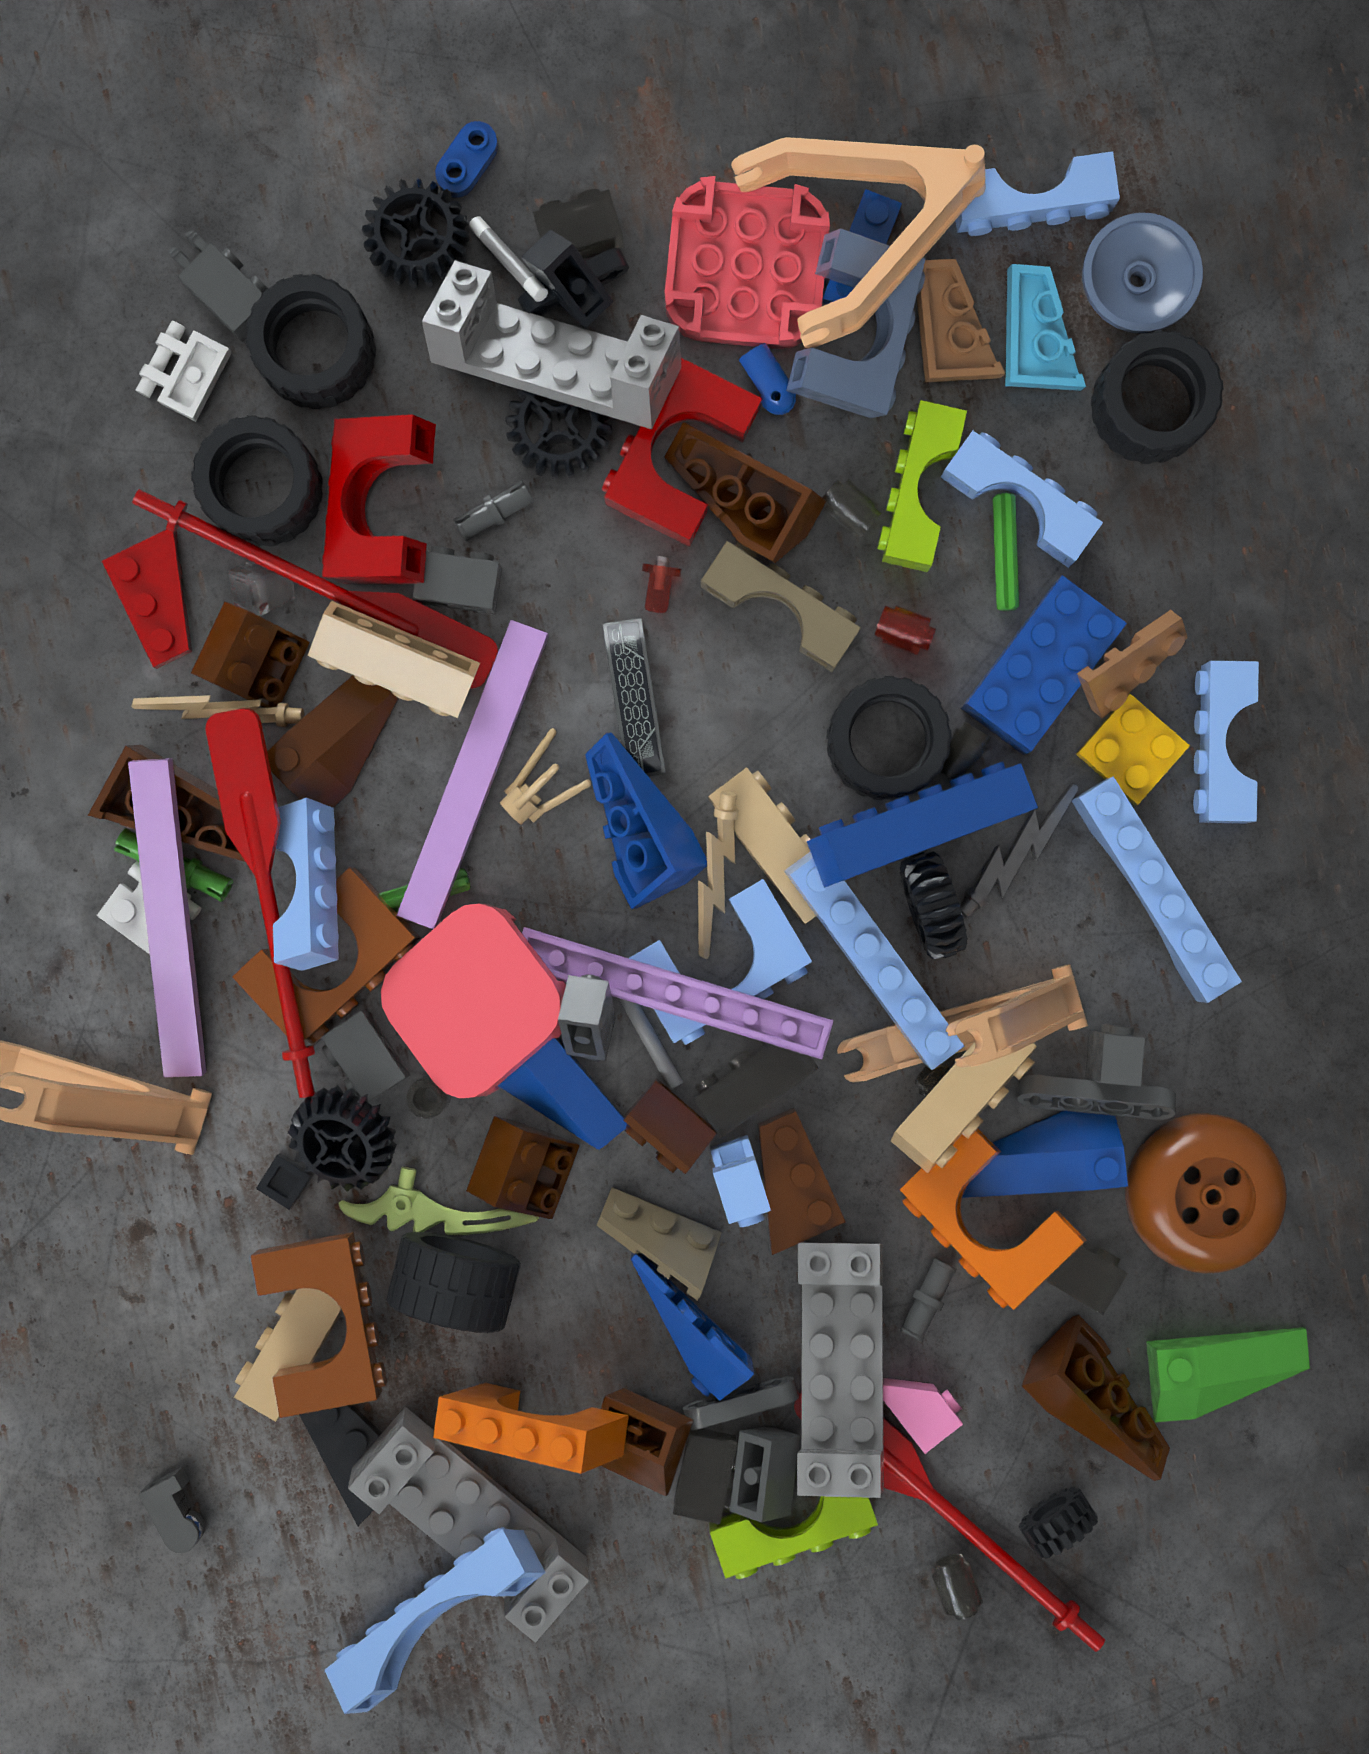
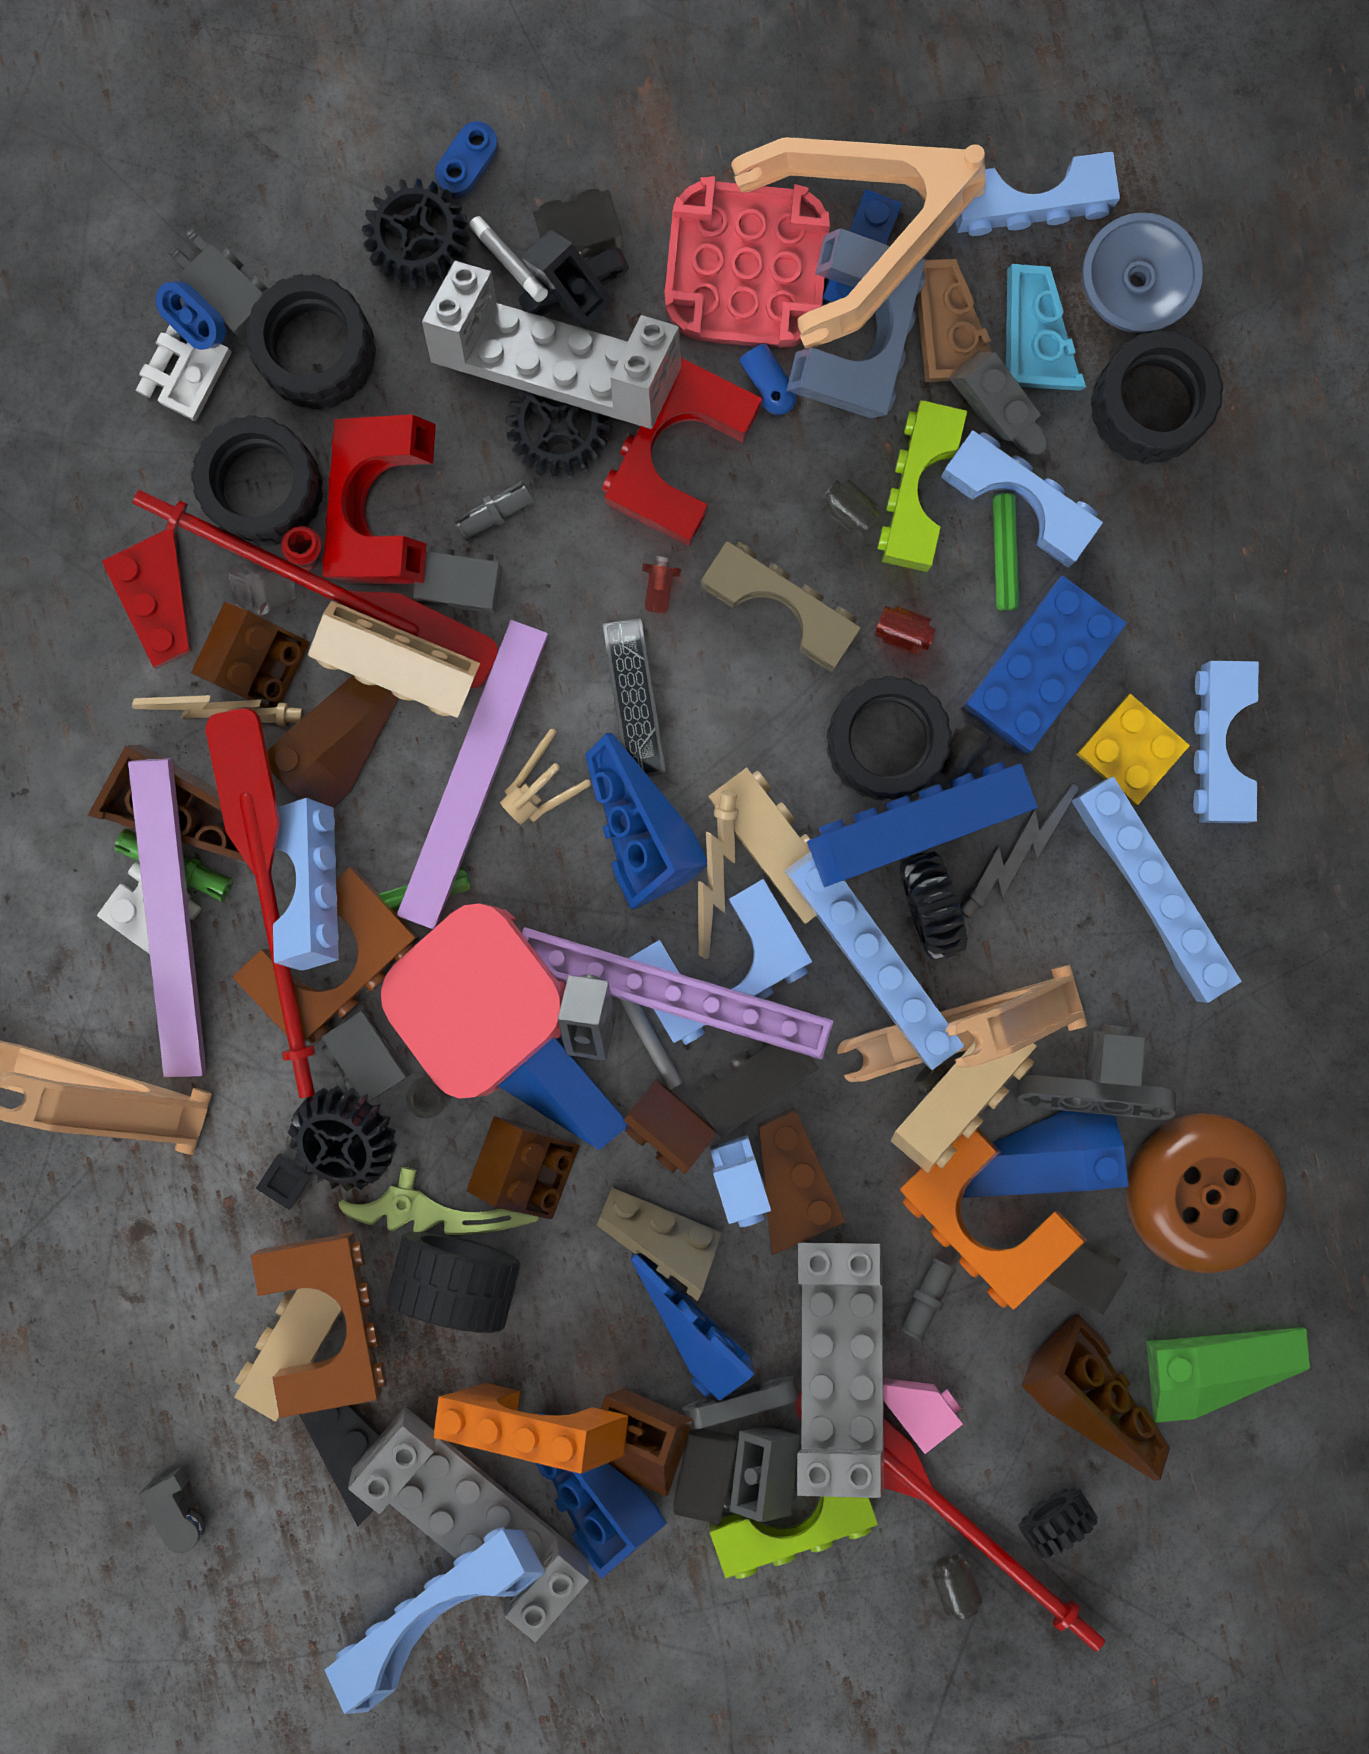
reddish brown wedge [664,422,827,563] -> none
medium nougat wing [1077,610,1188,719] -> none
none -> blue plate [156,281,226,350]
none -> red cone [281,526,321,570]
none -> blue wedge [536,1413,667,1579]
none -> dark grey hinge [949,351,1048,456]

